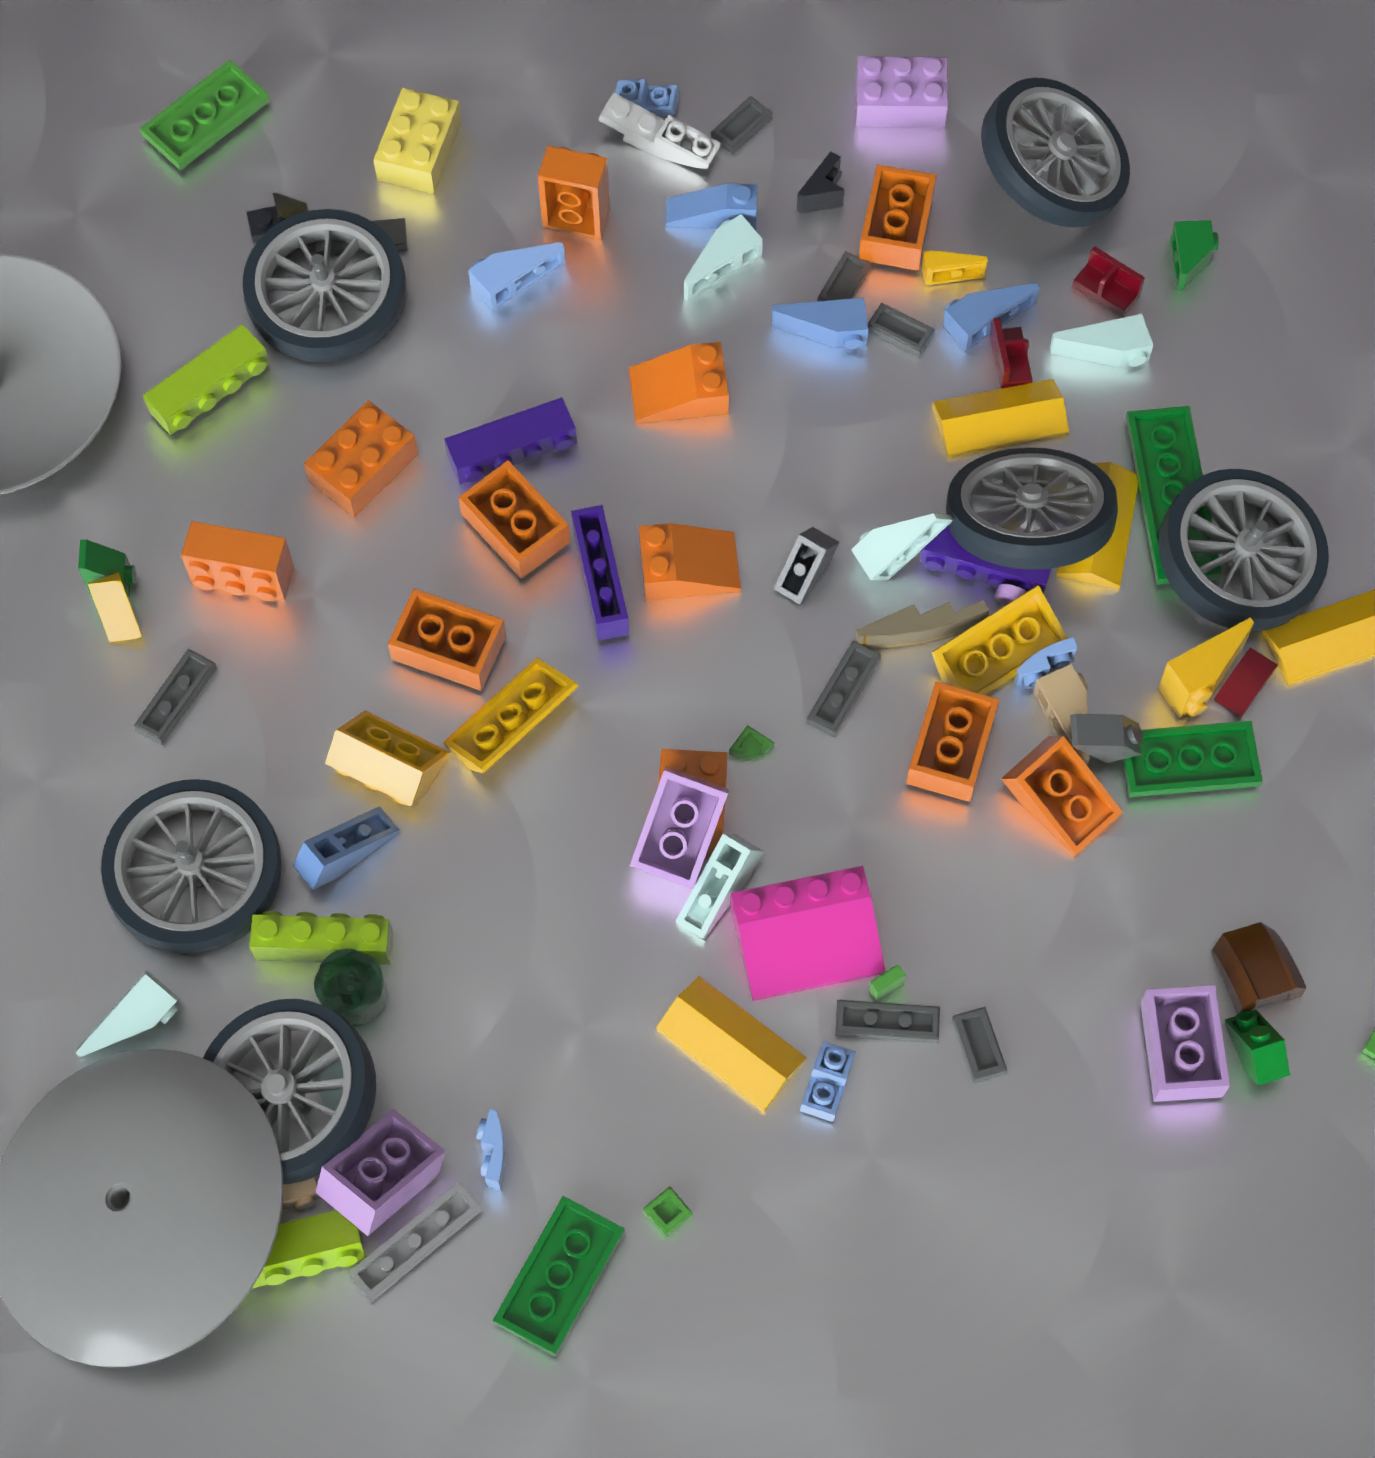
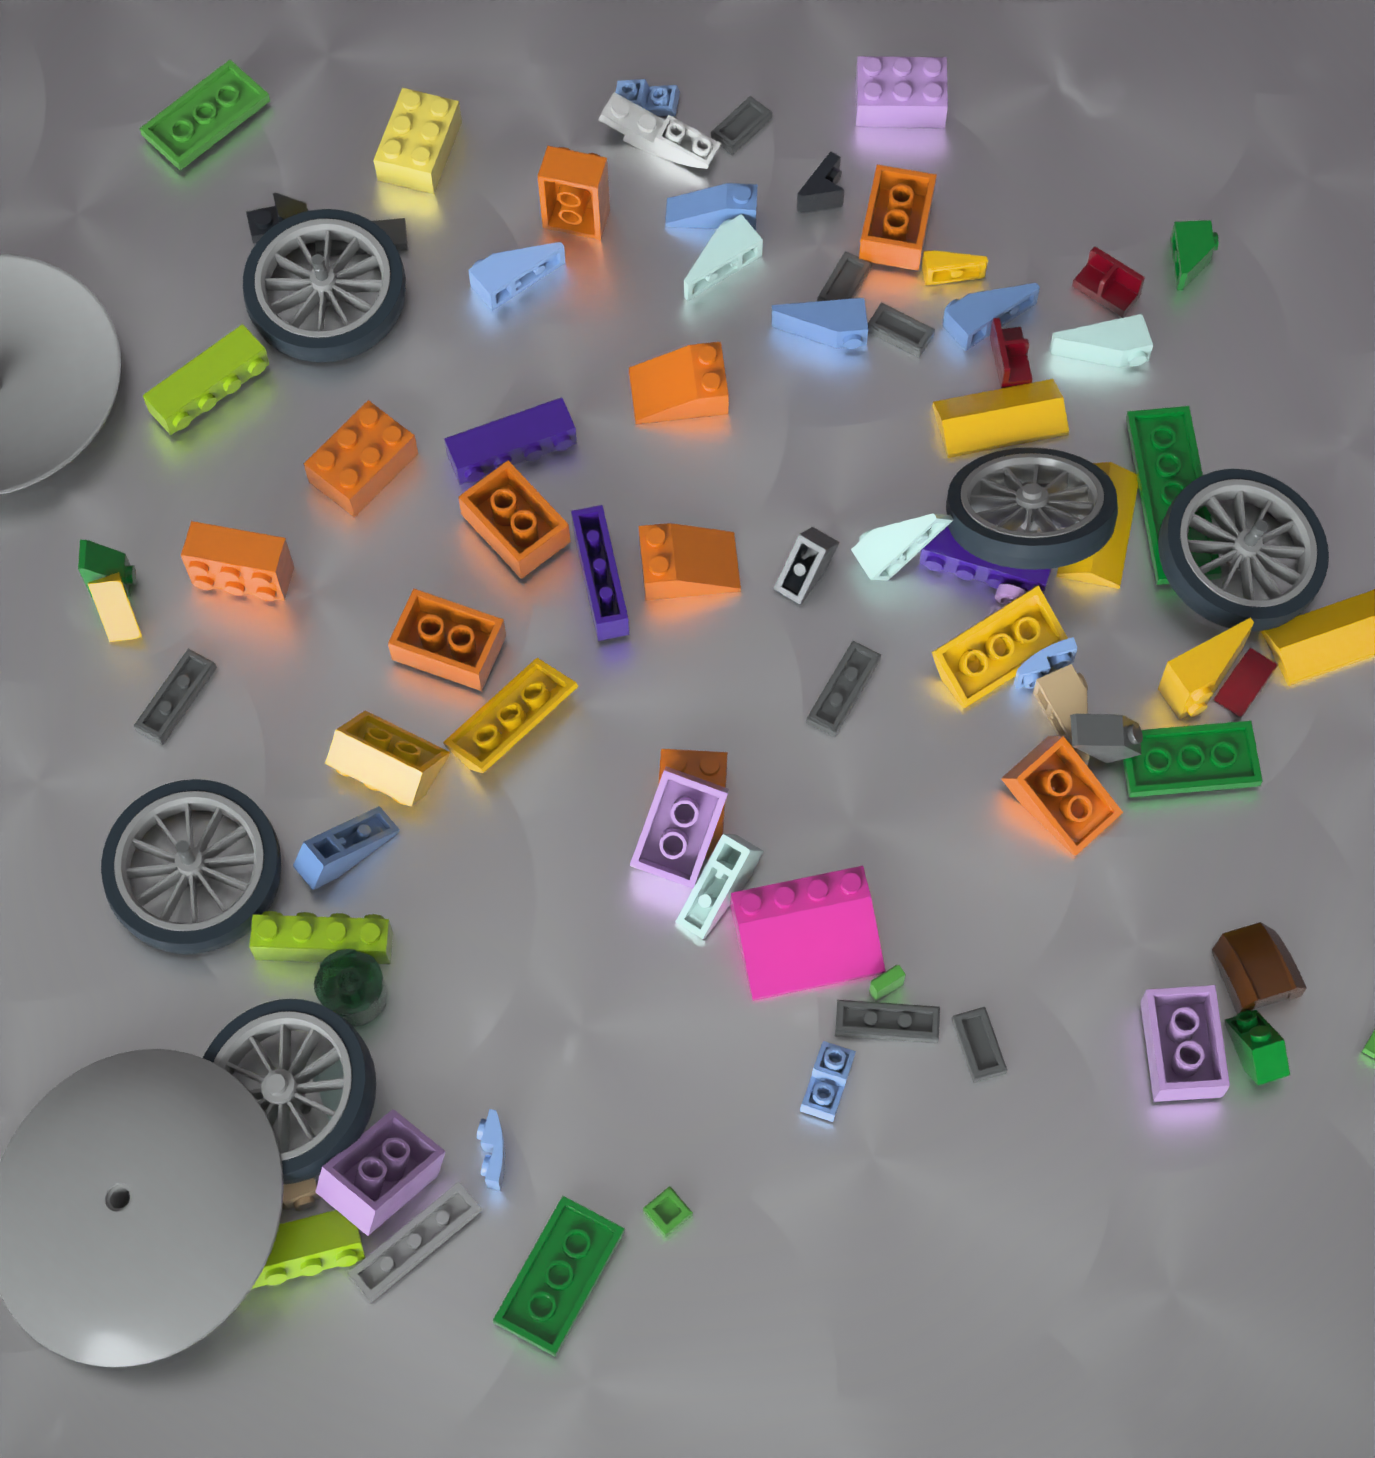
light aqua slope [75,970,178,1057] -> none
yellow slope [656,976,807,1112] -> none
bright green tile [729,725,775,760] -> none
dark tan slope [855,600,990,649] -> none
orange brick [906,681,1000,802] -> none
wheel [981,78,1130,227] -> none

